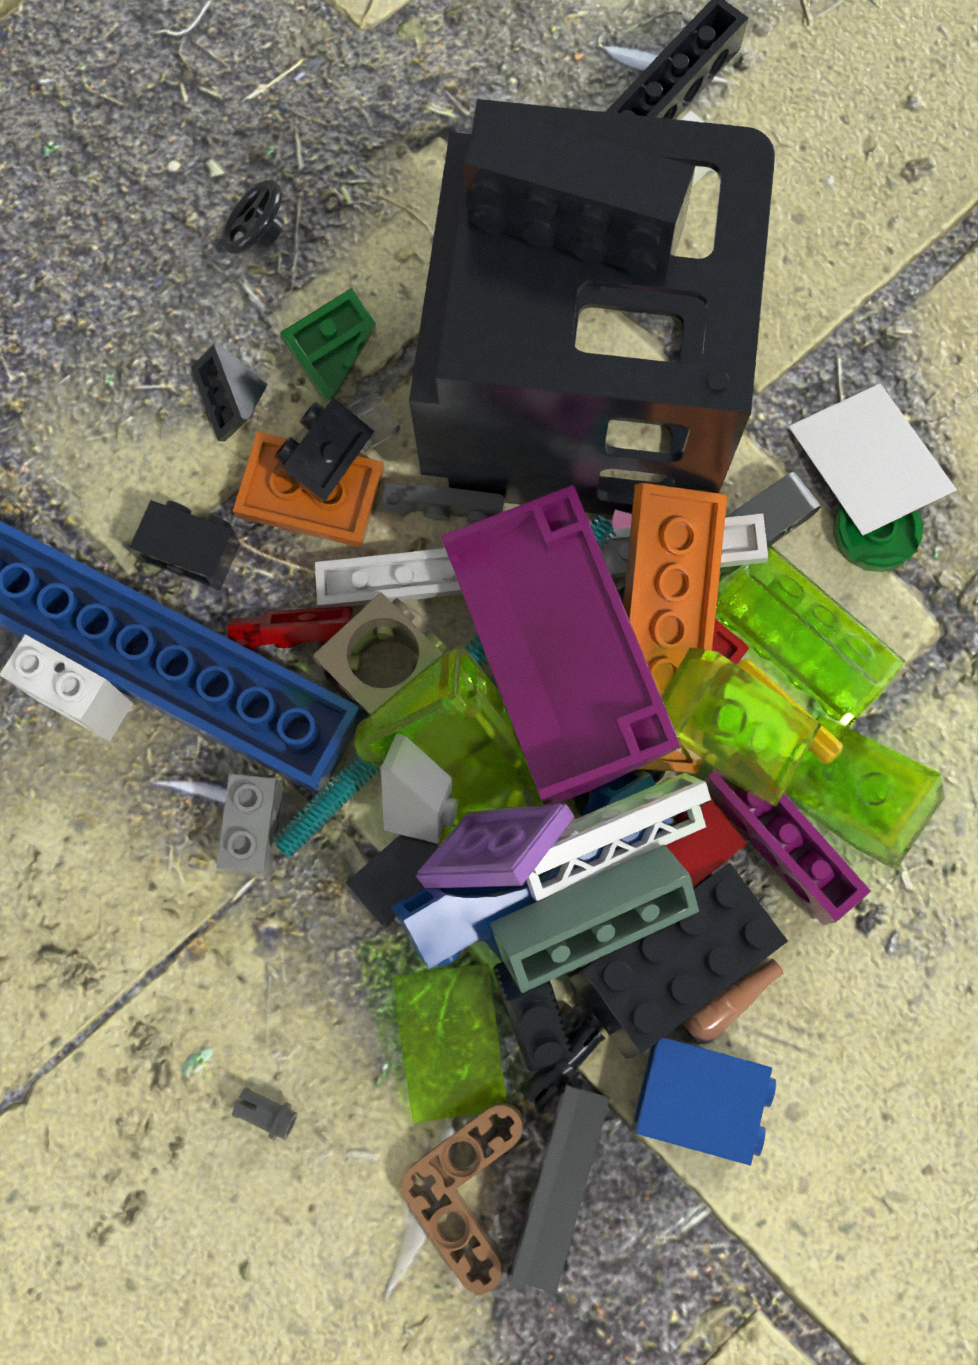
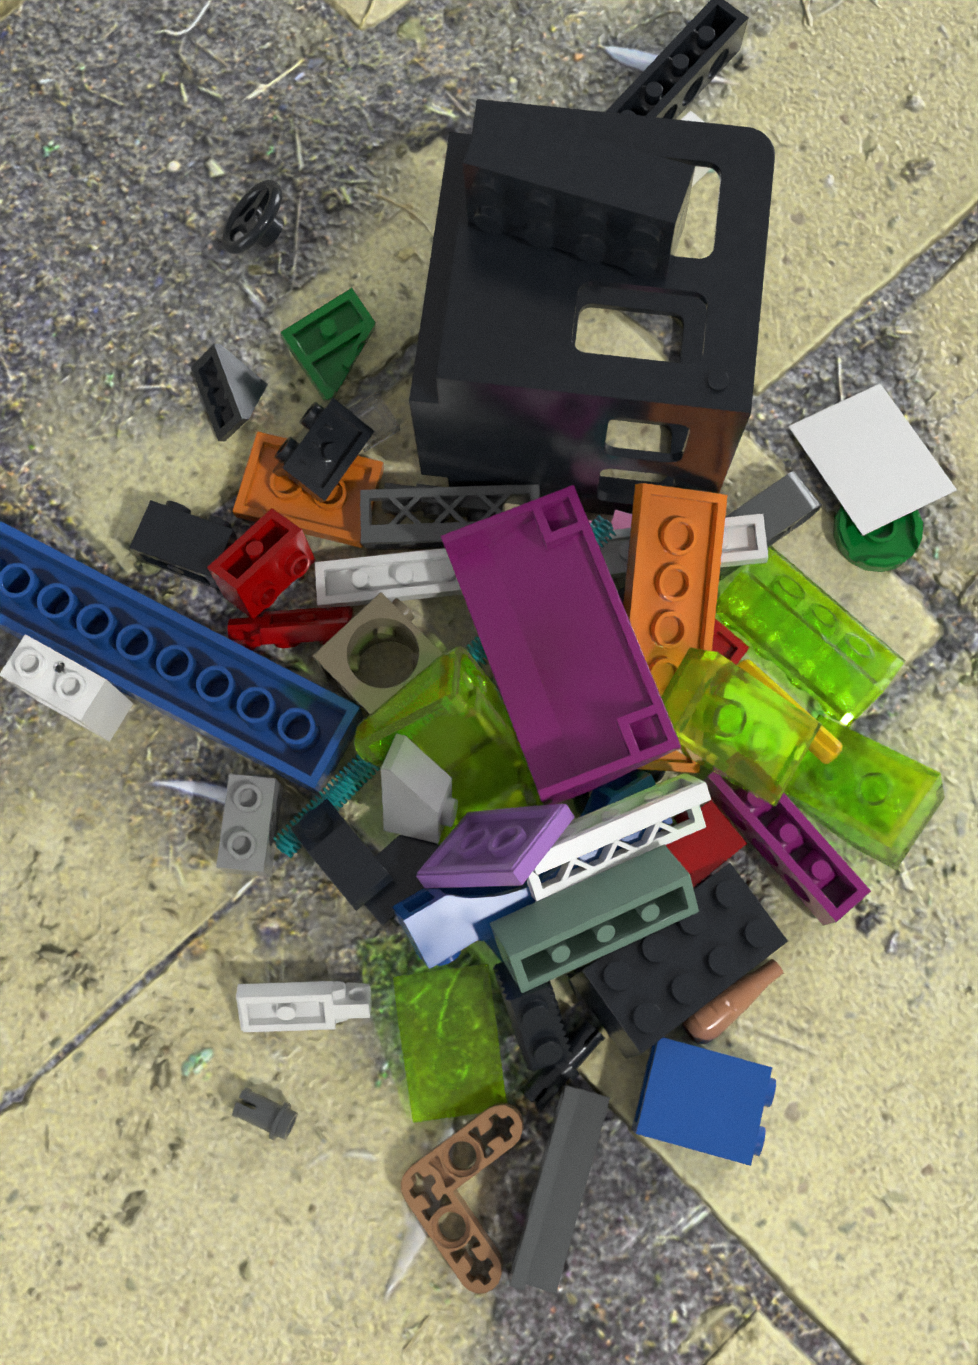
none -> red brick [207,508,316,619]
none -> white hinge [236,981,372,1032]
none -> black slope [291,799,394,911]
none -> dark grey fence [360,484,540,551]

